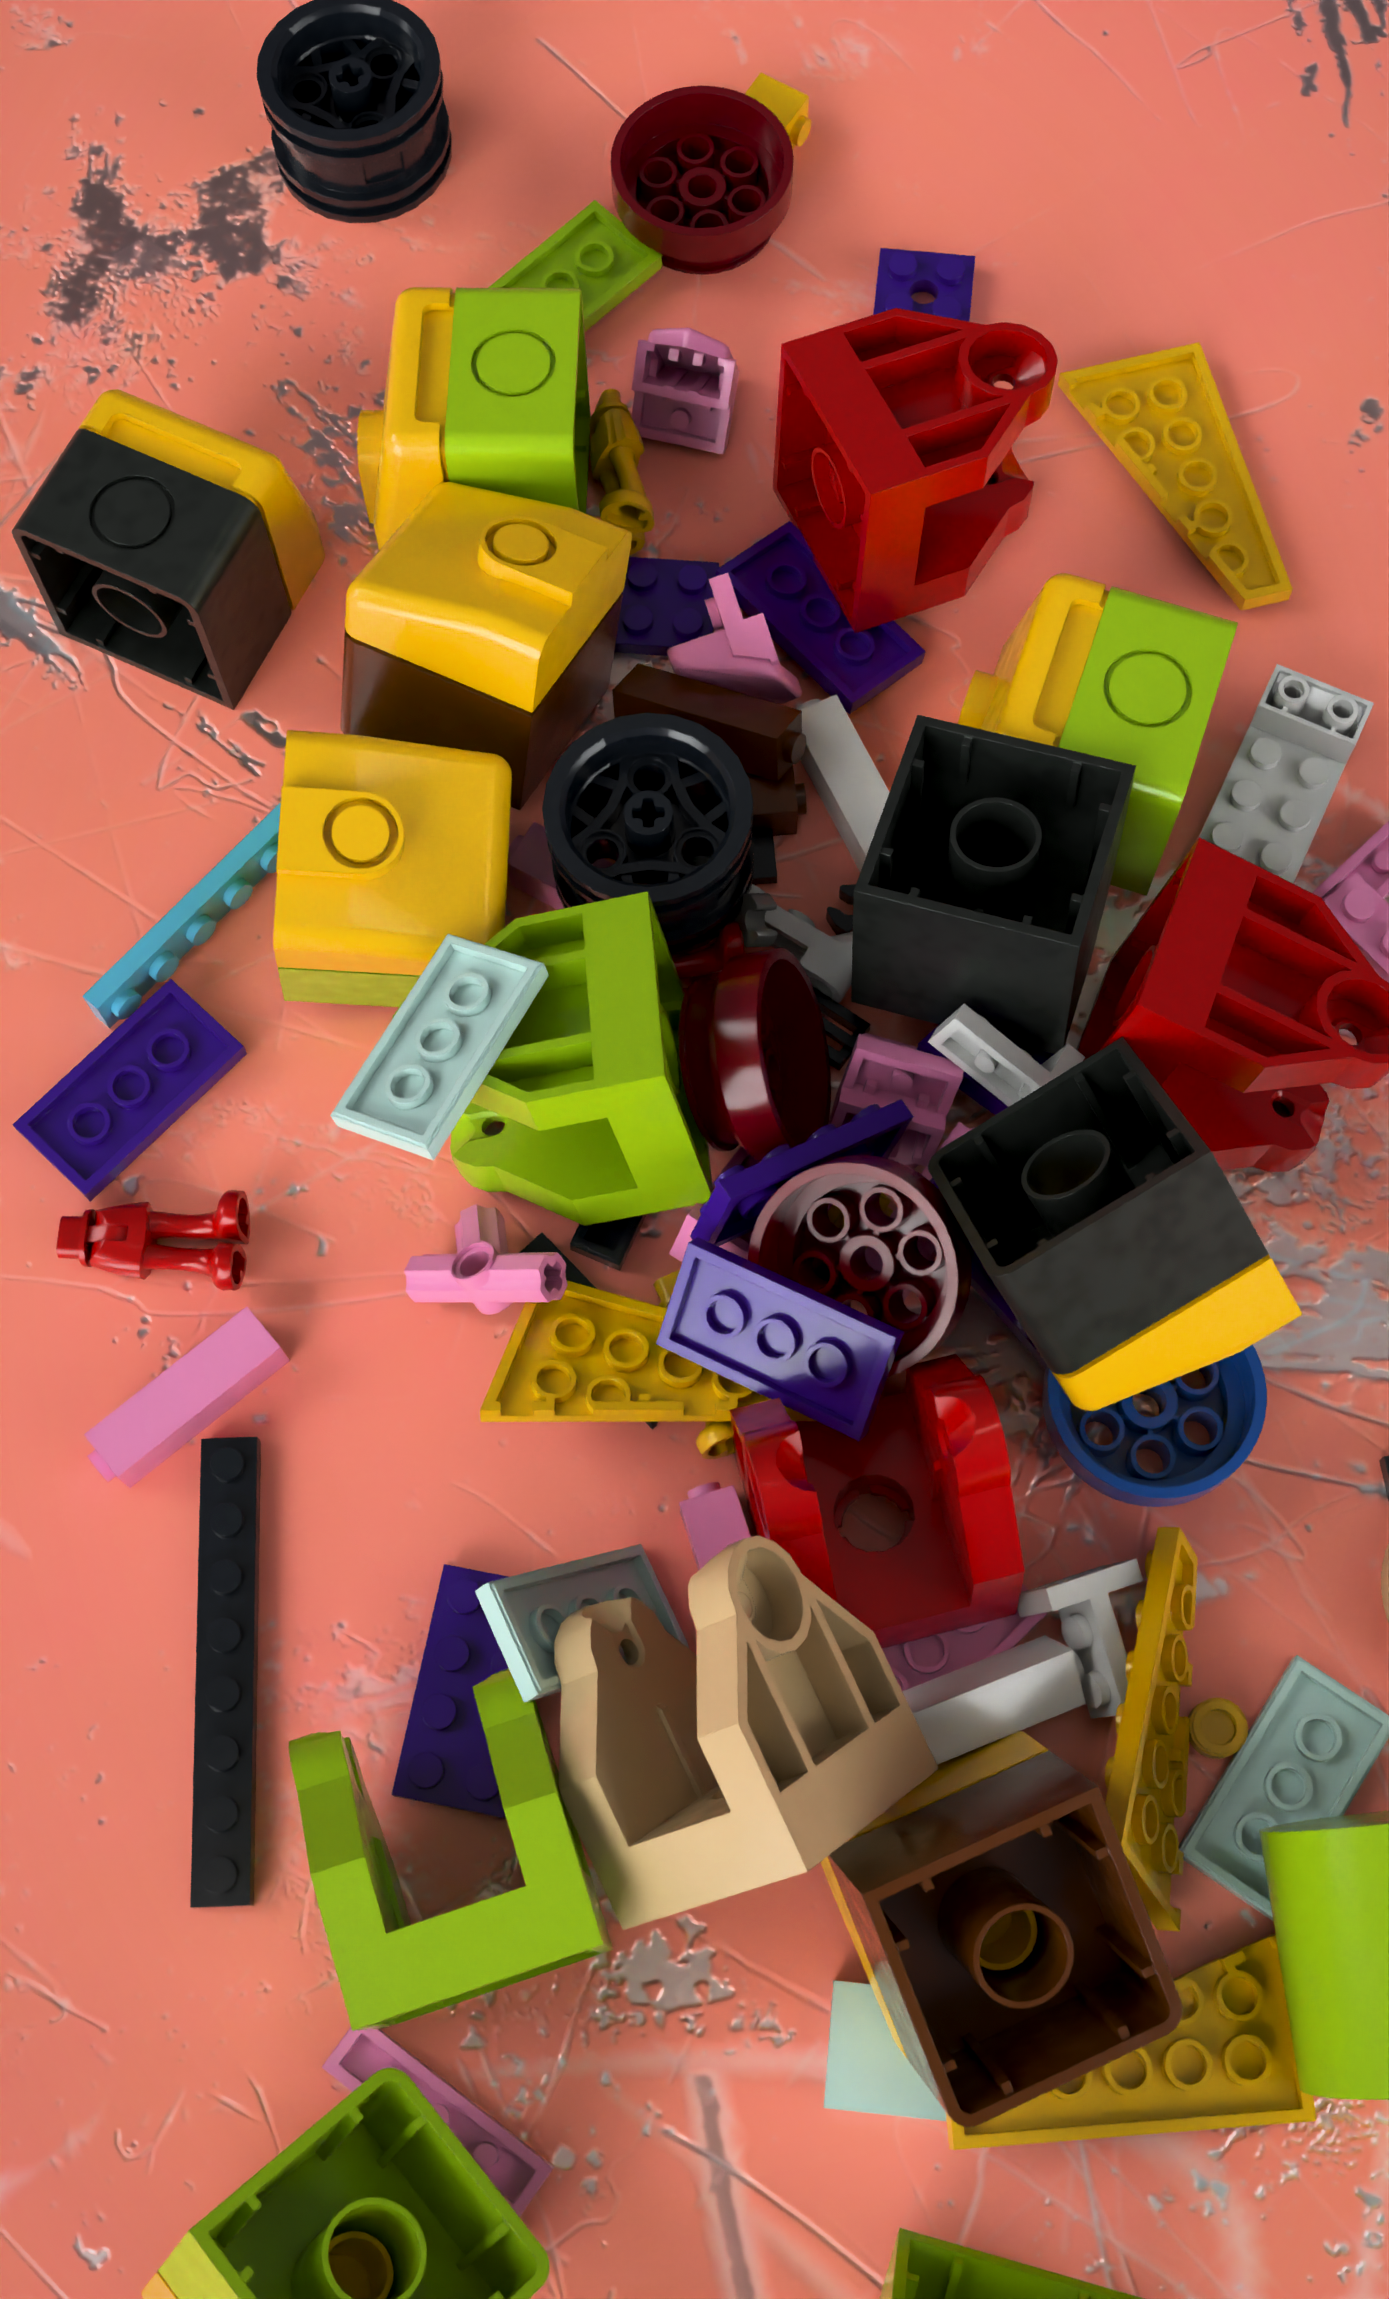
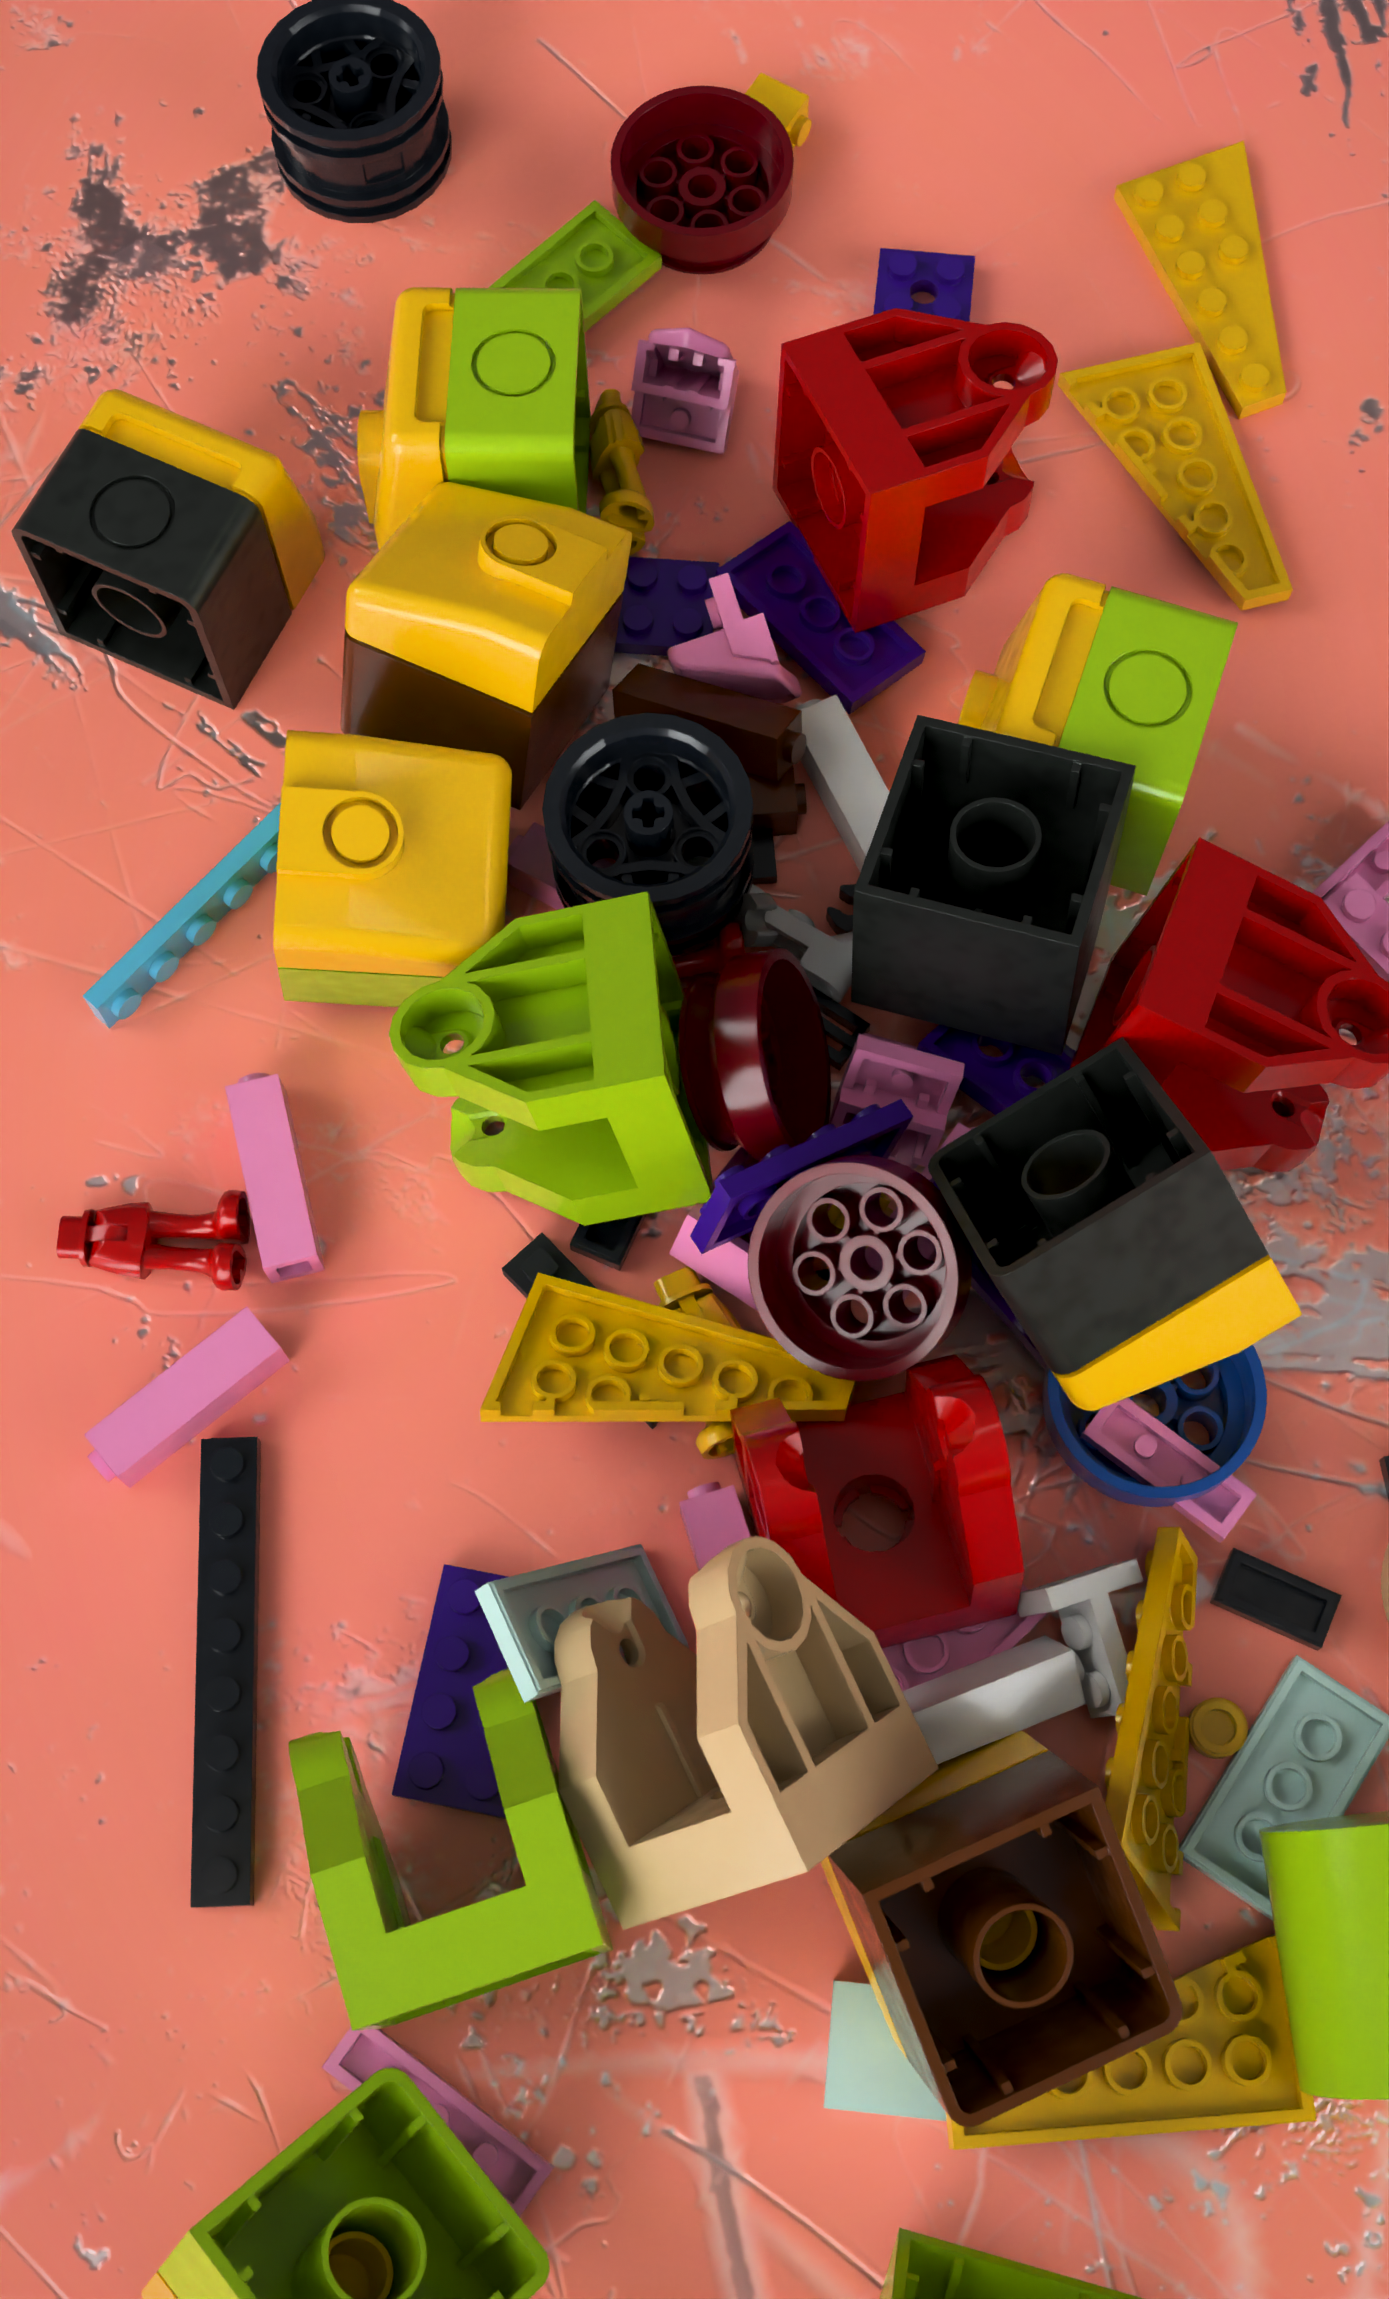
dark purple plate [12,979,247,1201] -> none
light aqua tile [330,934,549,1161] -> none
bright pink piece [404,1204,568,1315] -> none
plate [656,1237,904,1441] -> none
white bracket [928,1003,1085,1107] -> none
white slope [1198,664,1374,883] -> none
none -> bright pink brick [225,1073,325,1283]
none -> bright pink plate [1080,1398,1257,1543]
none -> yellow wing [1114,141,1286,420]
none -> black tile [1210,1548,1342,1651]

